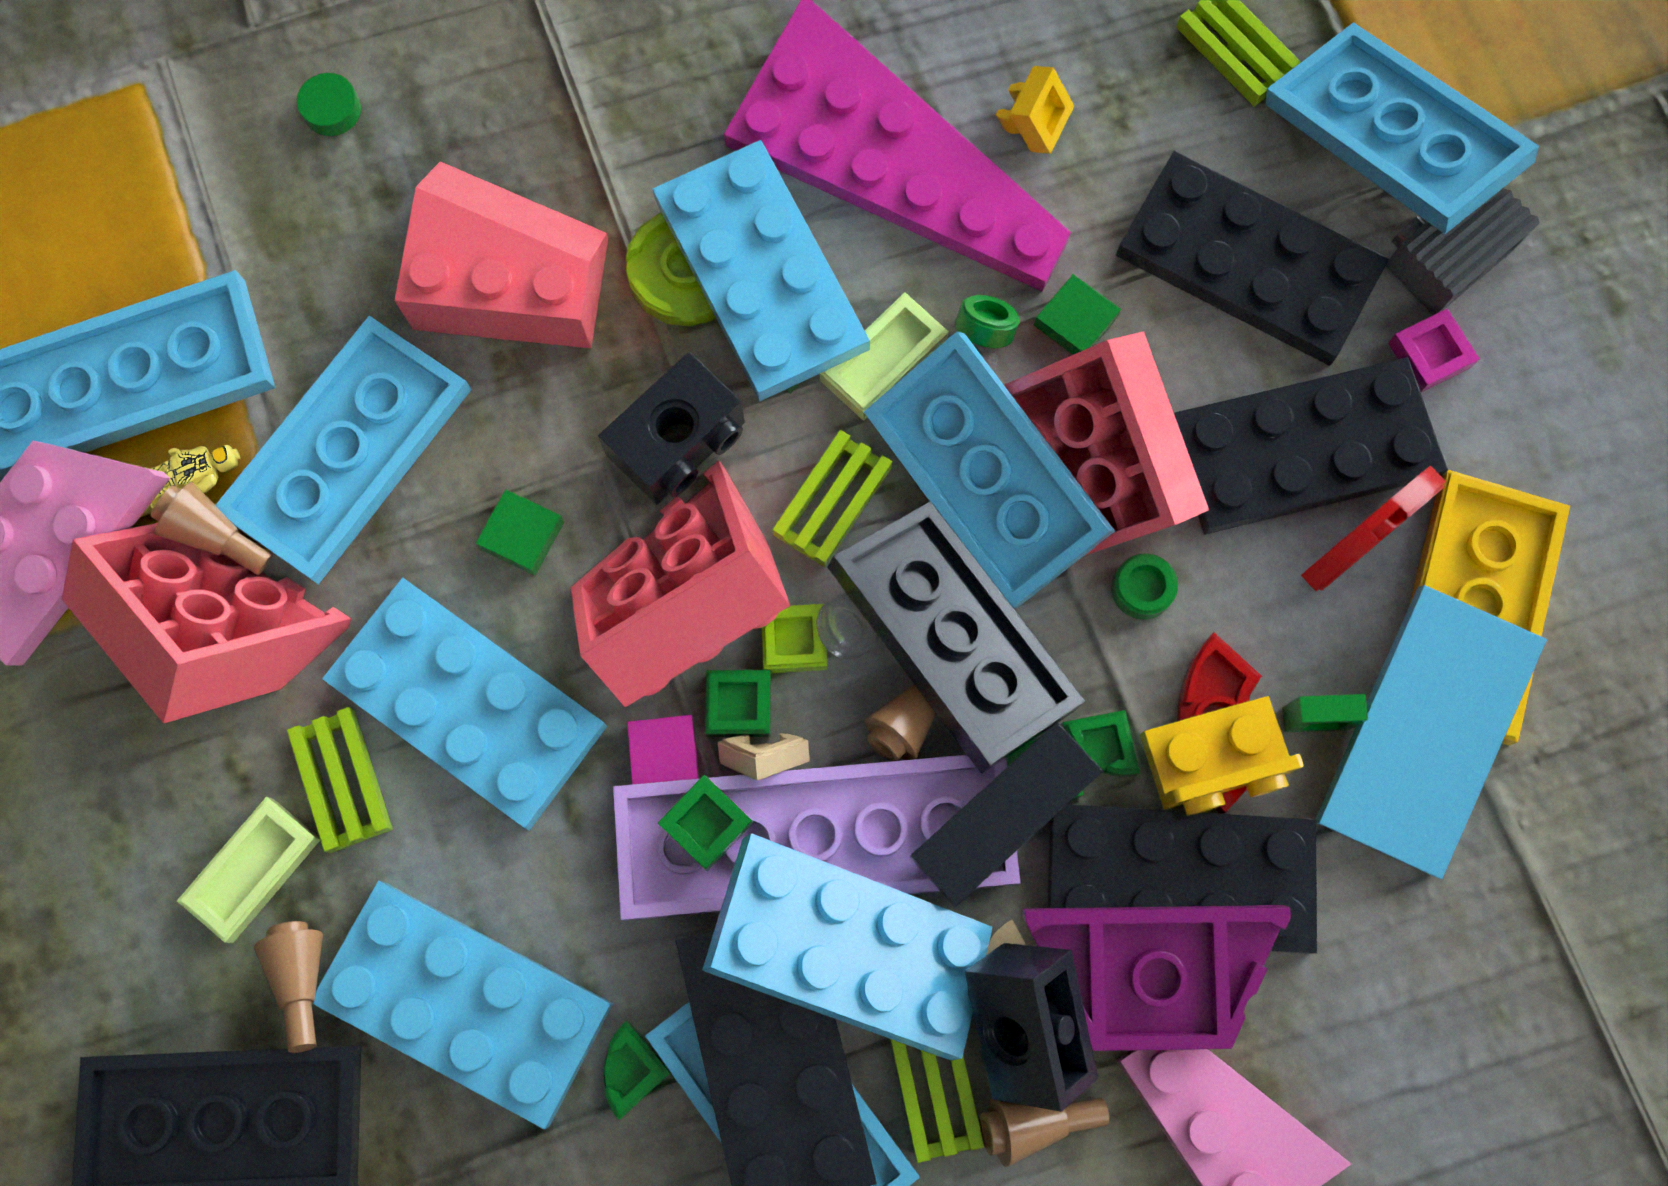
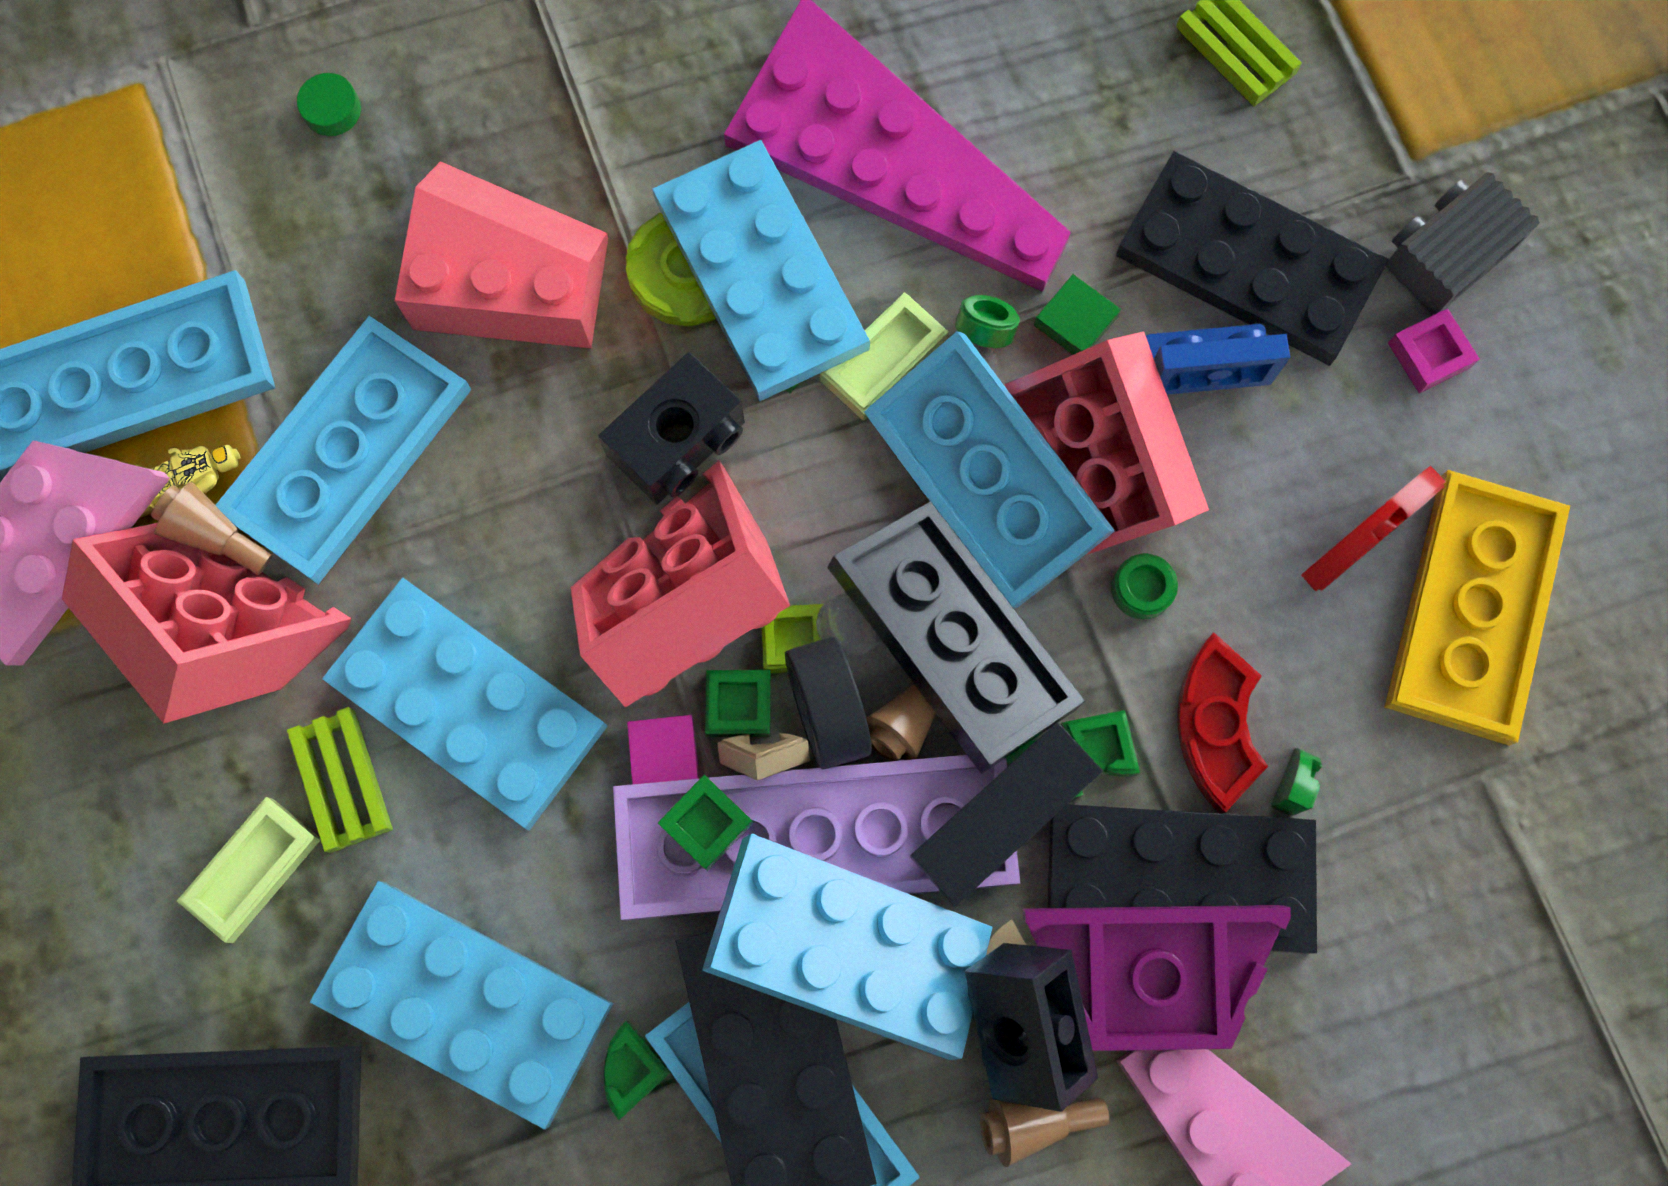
medium nougat cone [253,921,323,1053] -> none
green tile [476,489,564,576] -> none
lime tile [772,430,893,568] -> none
lime tile [890,1039,984,1163] -> none
yellow tile [995,66,1074,154] -> none
yellow bracket [1140,696,1304,816] -> none
black plate [1174,357,1448,535] -> none
medium azure plate [1266,22,1539,234] -> none
green tile [1282,694,1368,733] -> none
medium azure tile [1315,585,1547,879] -> none
none -> black tyre [785,637,871,769]
none -> blue bracket [1146,324,1291,395]
none -> green tile [1271,748,1322,816]

